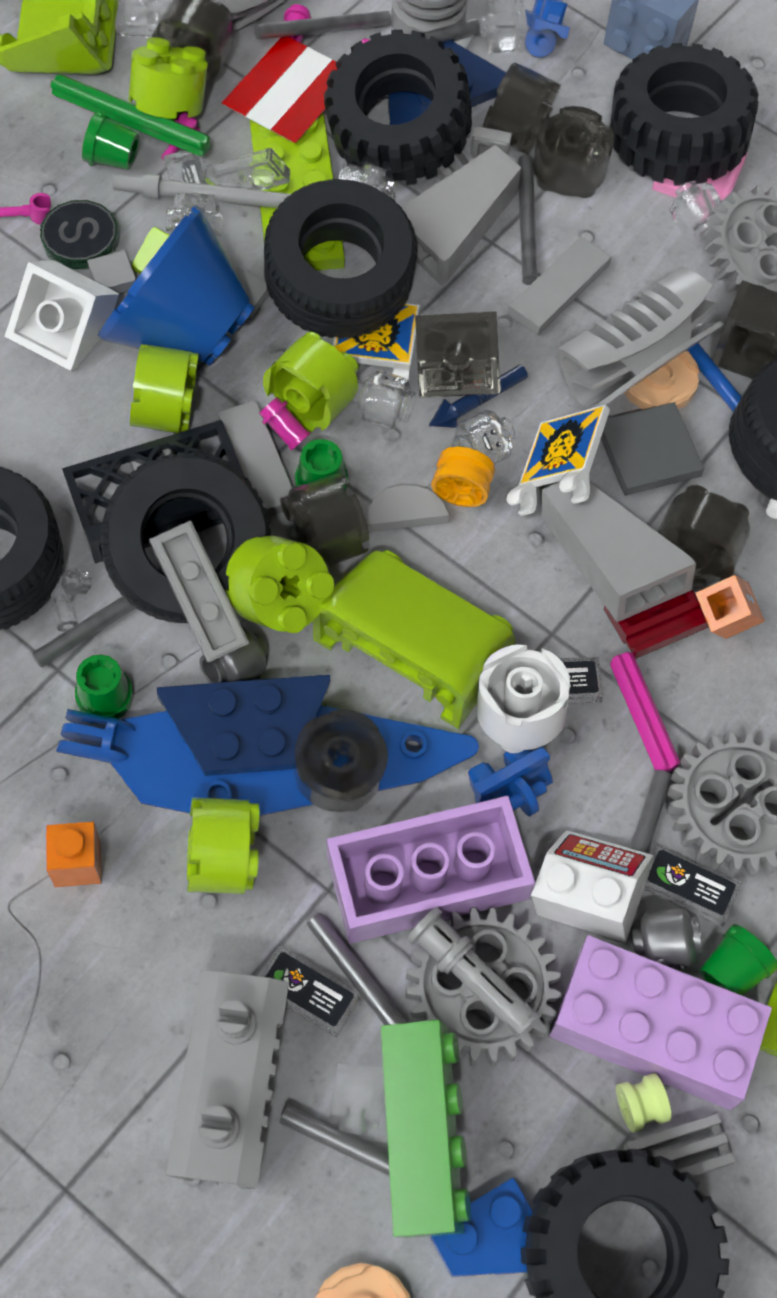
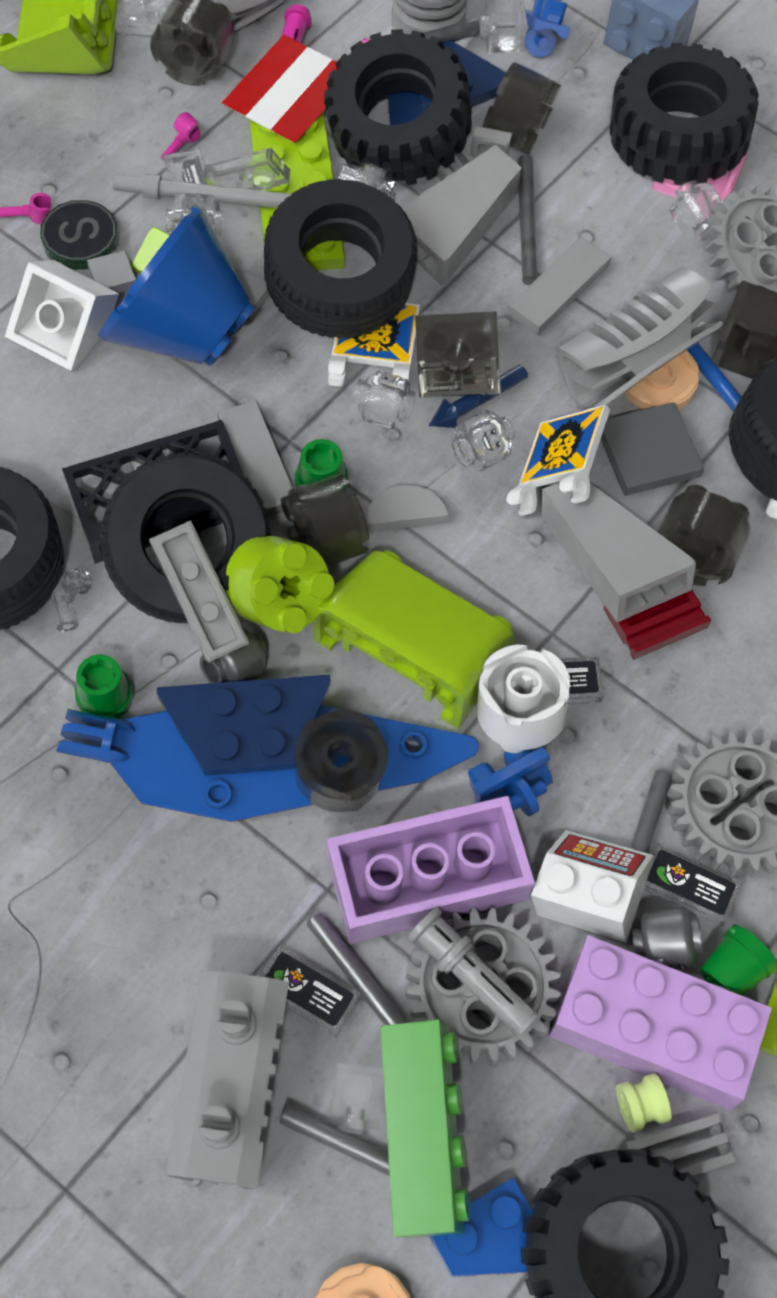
flat silver bar [31,571,164,668] -> none
orange brick [46,821,102,887] -> none
green axle [50,74,211,157] -> none
green piece [82,111,140,170] -> none
lime brick [128,37,208,119] -> none
lime brick [129,344,198,433] -> none
lime brick [187,797,259,894] -> none
flat silver bar [254,10,391,40] -> none
dark pink pin [259,397,311,451] -> none
lime brick [263,332,359,432] -> none
light orange wheel [431,446,496,507] -> none
clear smoke brick [533,106,614,198] -> none
dark pink axle [610,652,680,772] -> none
orange brick [696,575,765,639] -> none

